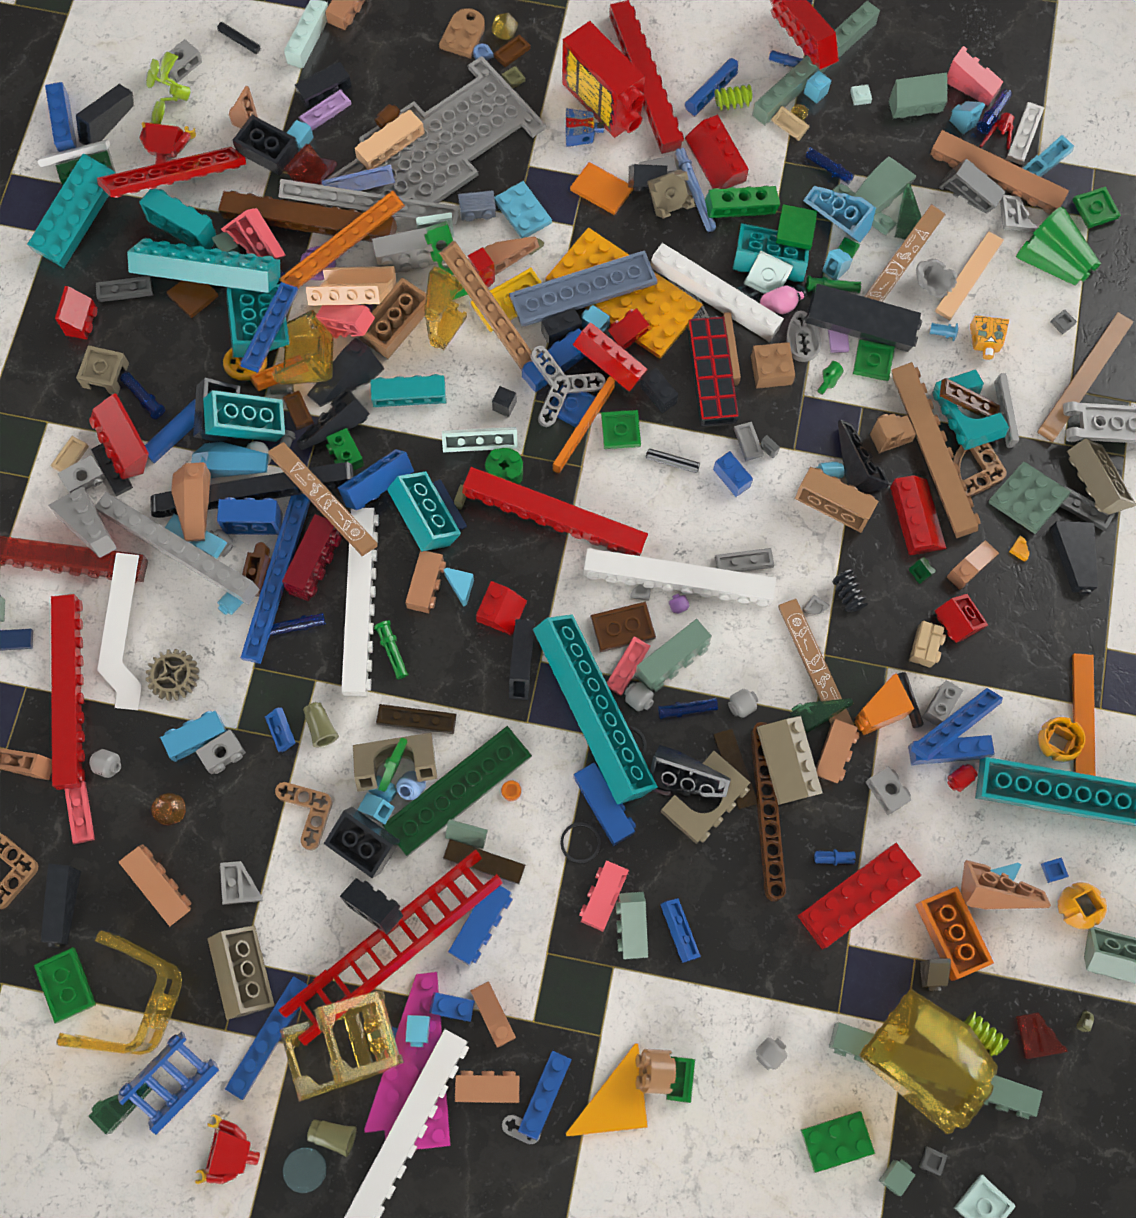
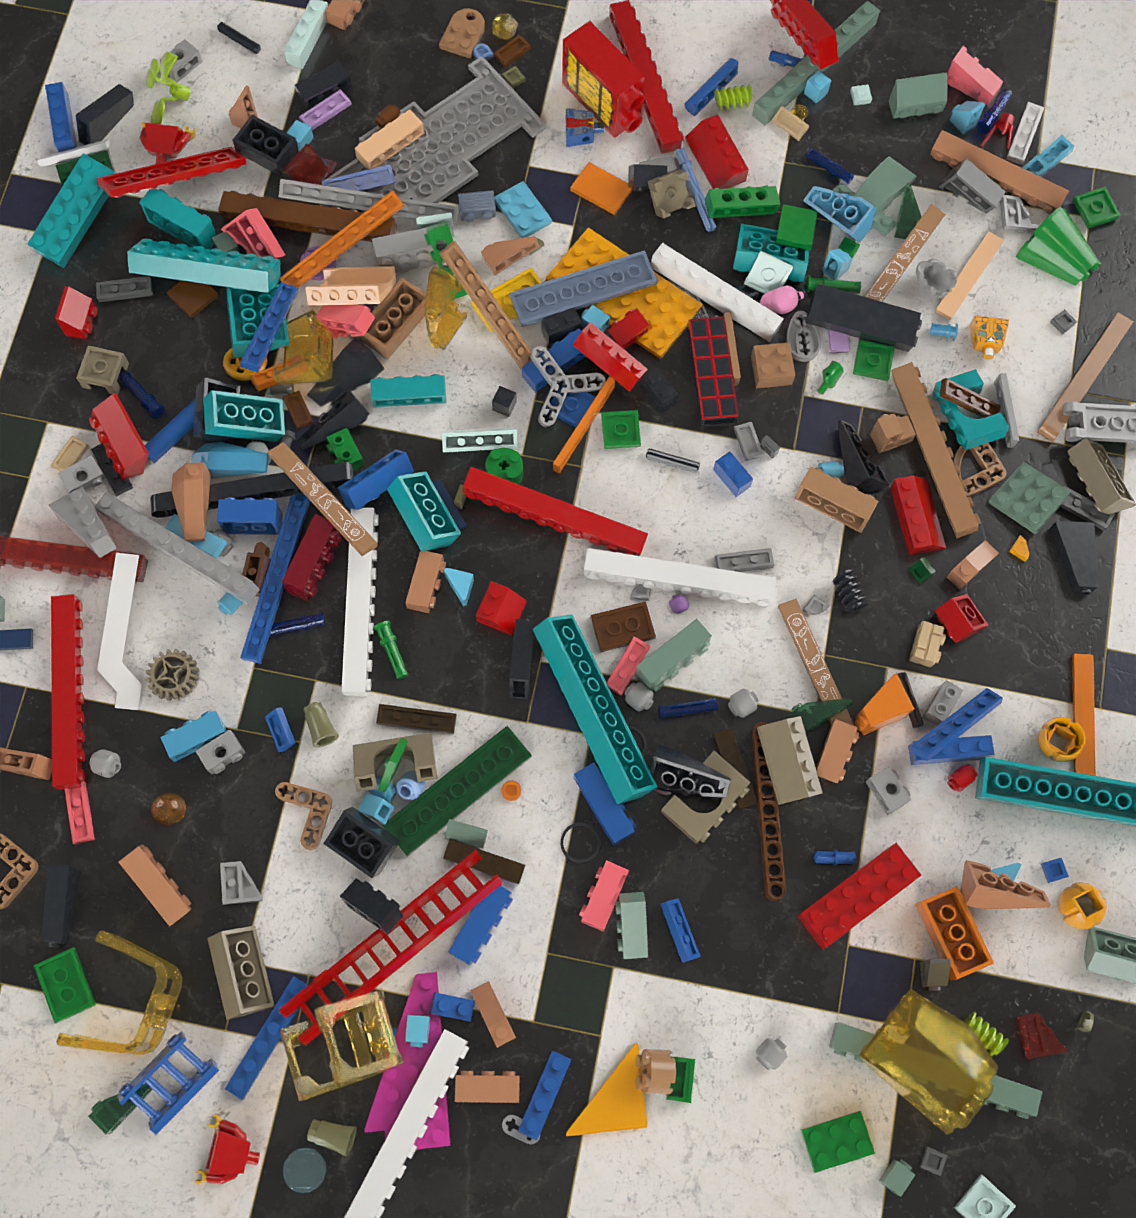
red brick [467,247,495,288] -> none

